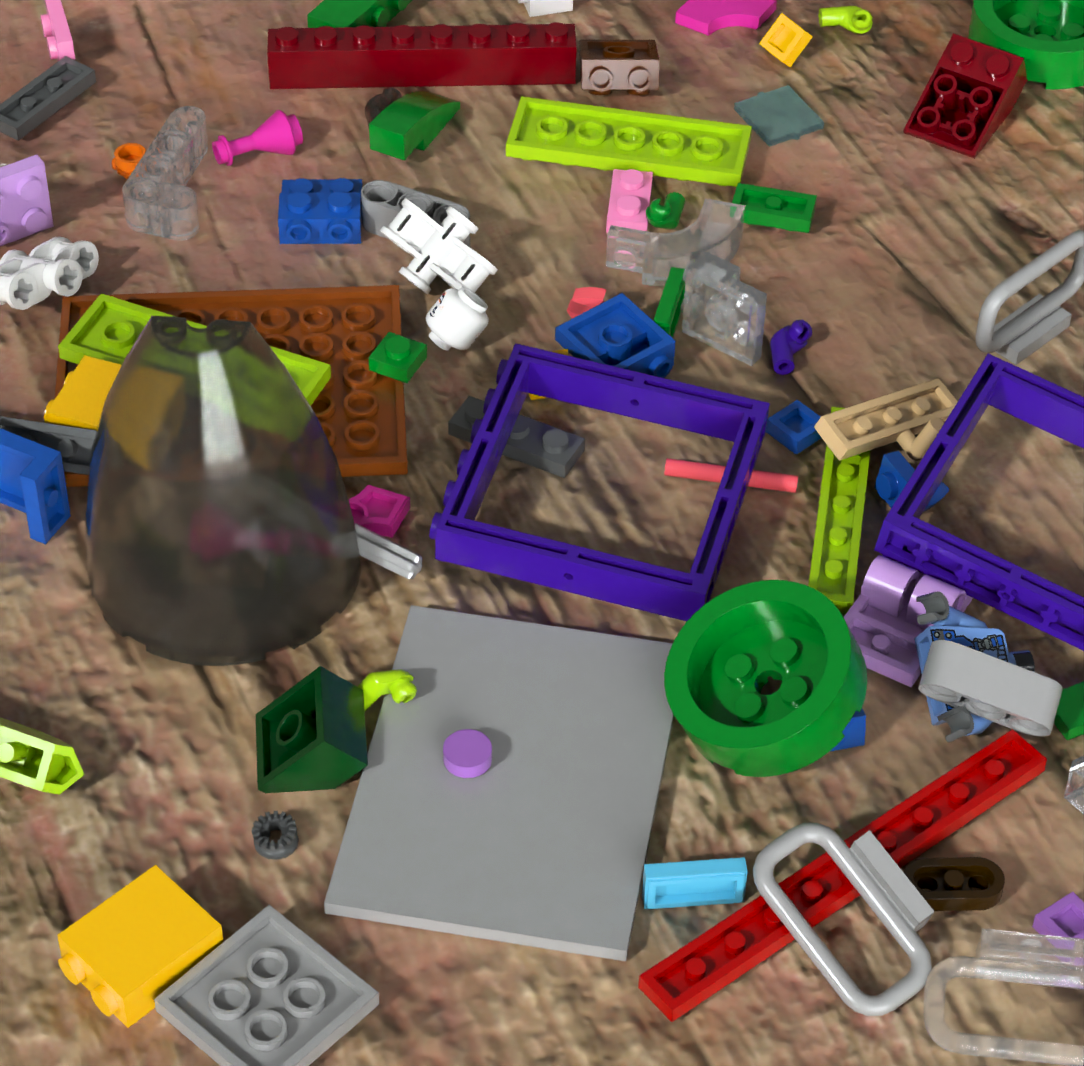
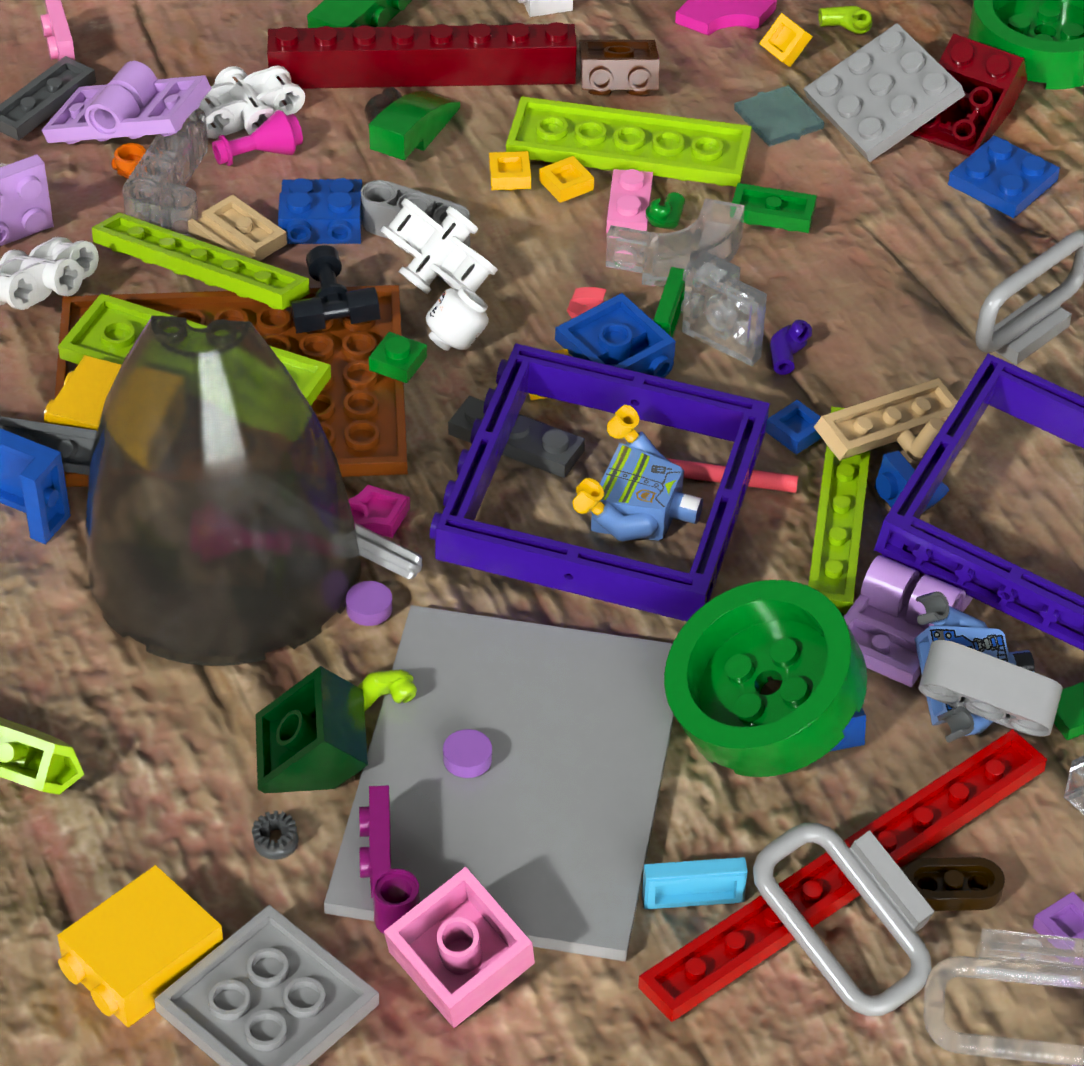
none -> lavender plate [42,61,212,144]
none -> lime plate [92,212,310,310]
none -> tan plate [188,194,287,261]
none -> white axle [190,65,306,139]
none -> black bar [291,245,380,334]
none -> medium lavender tile [346,581,393,626]
none -> magenta plate [359,785,420,934]
none -> bright pink brick [384,867,535,1028]
none -> yellow plate [489,151,531,191]
none -> yellow plate [539,156,594,203]
none -> medium blue torso [573,405,703,542]
none -> light grey plate [803,23,965,162]
none -> blue plate [948,135,1060,218]

